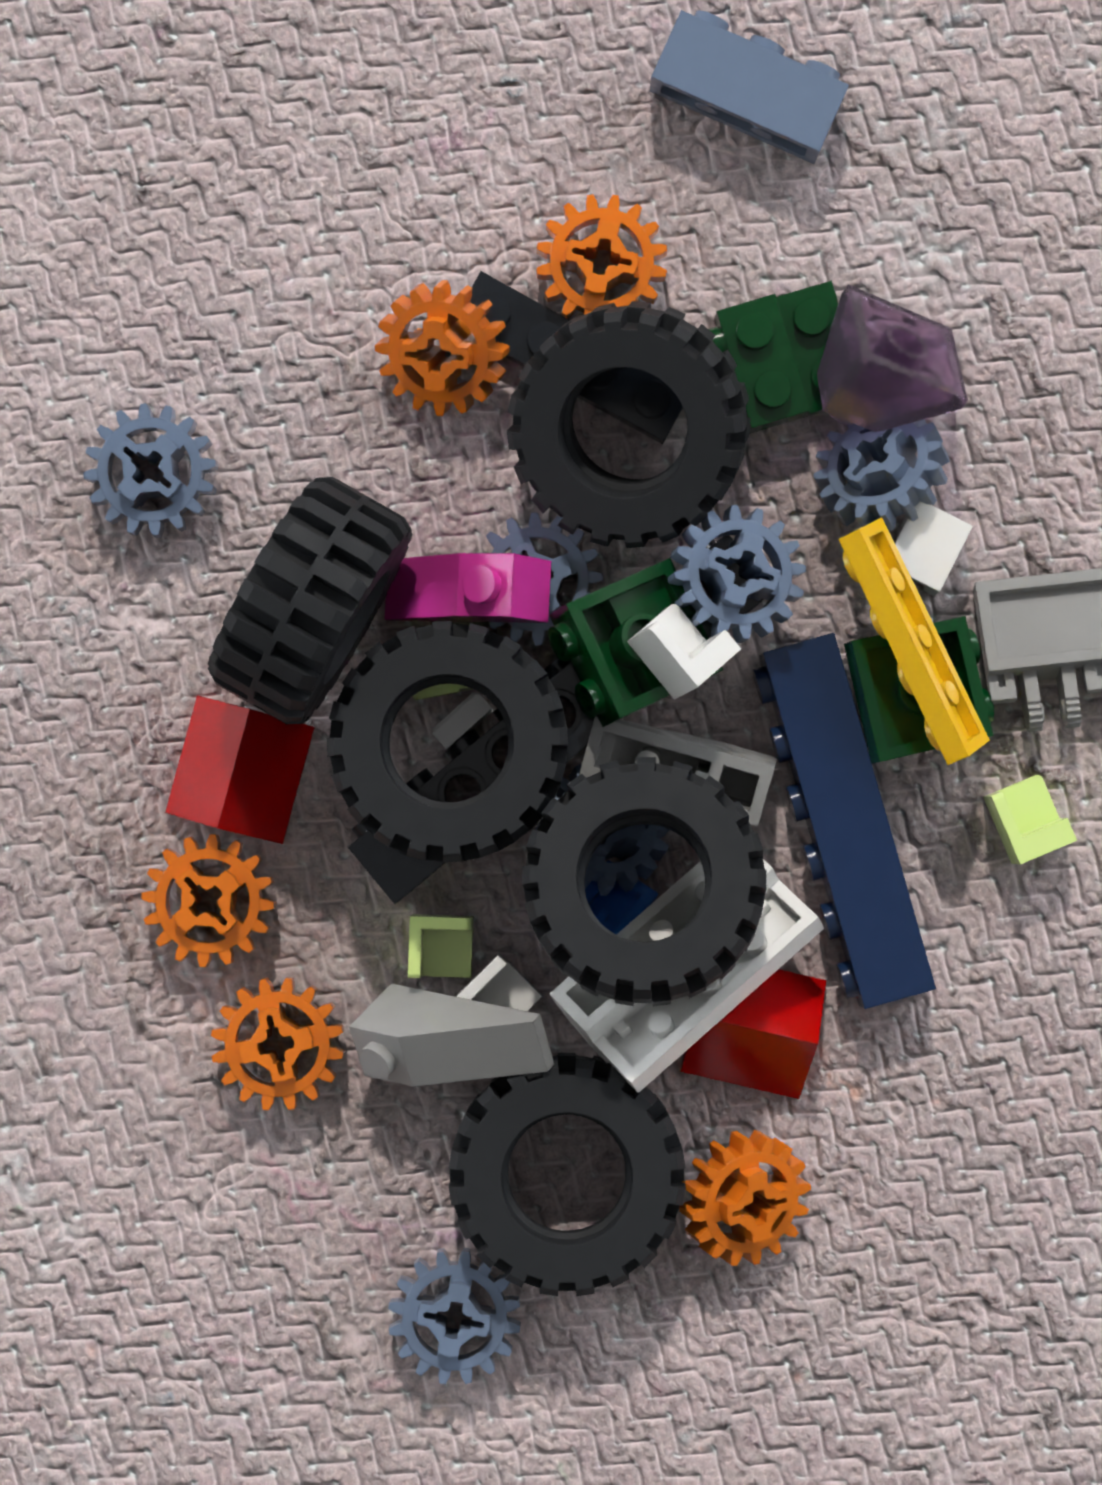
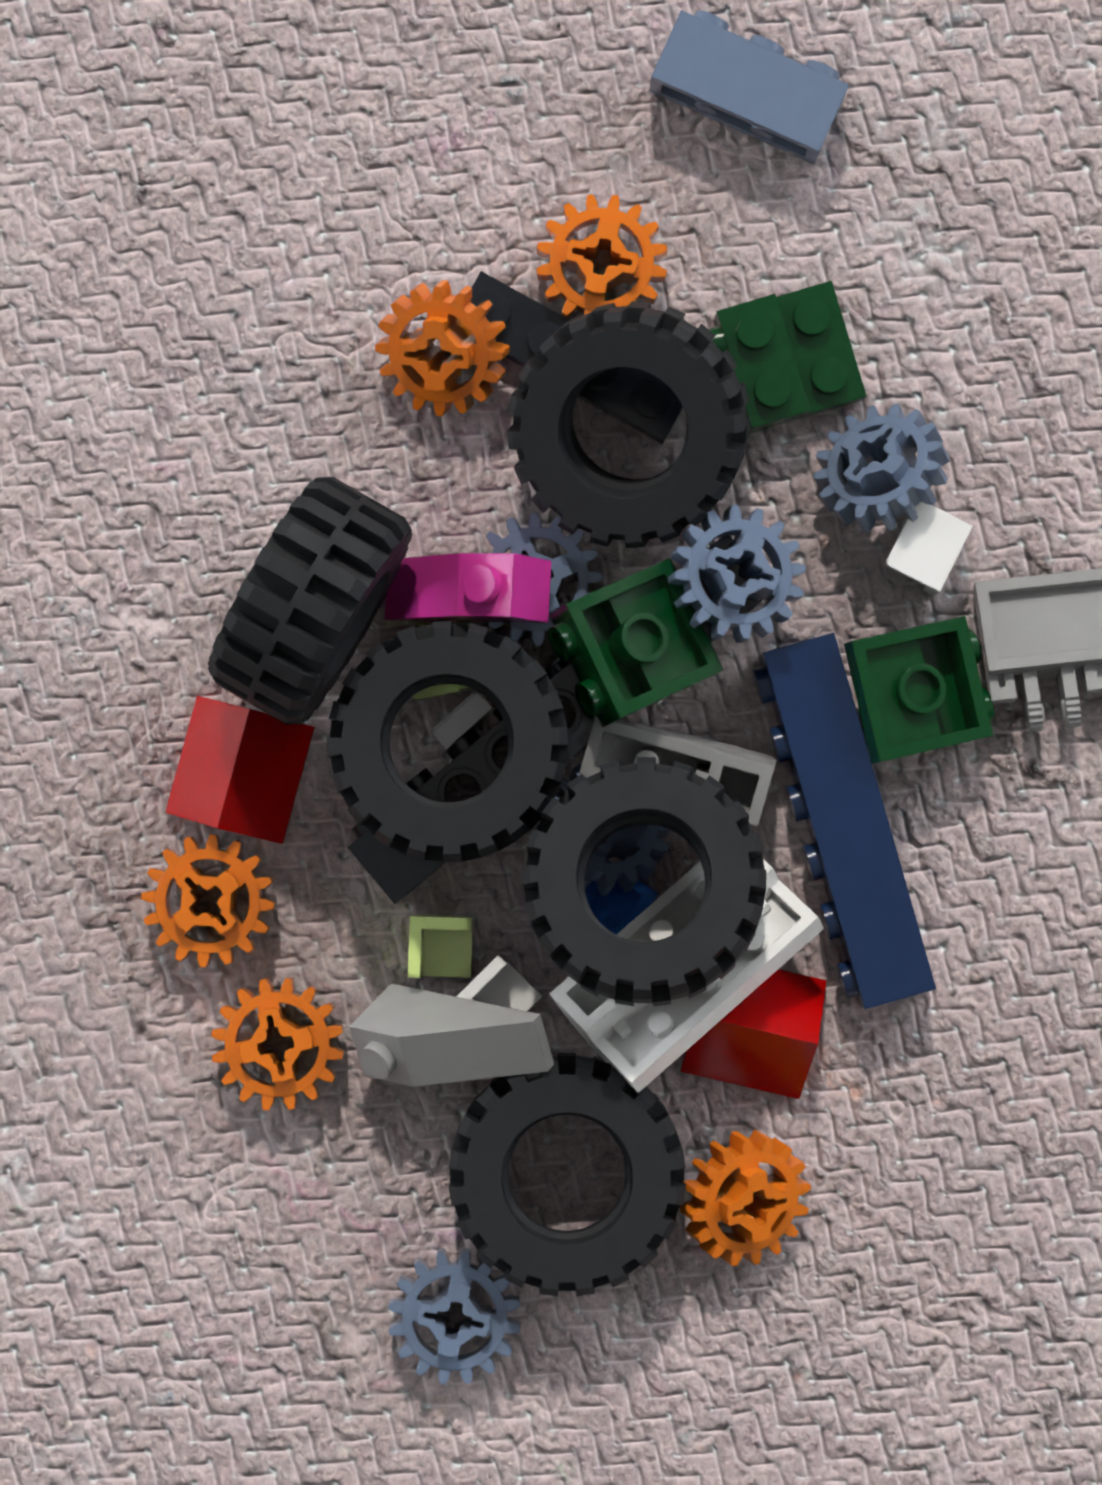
sand blue gear [83,403,219,538] -> none
white panel [627,604,741,700] -> none
clear purple slope [817,284,968,432] -> none
yellow plate [838,517,990,765] -> none
yellowish green panel [983,775,1077,865] -> none

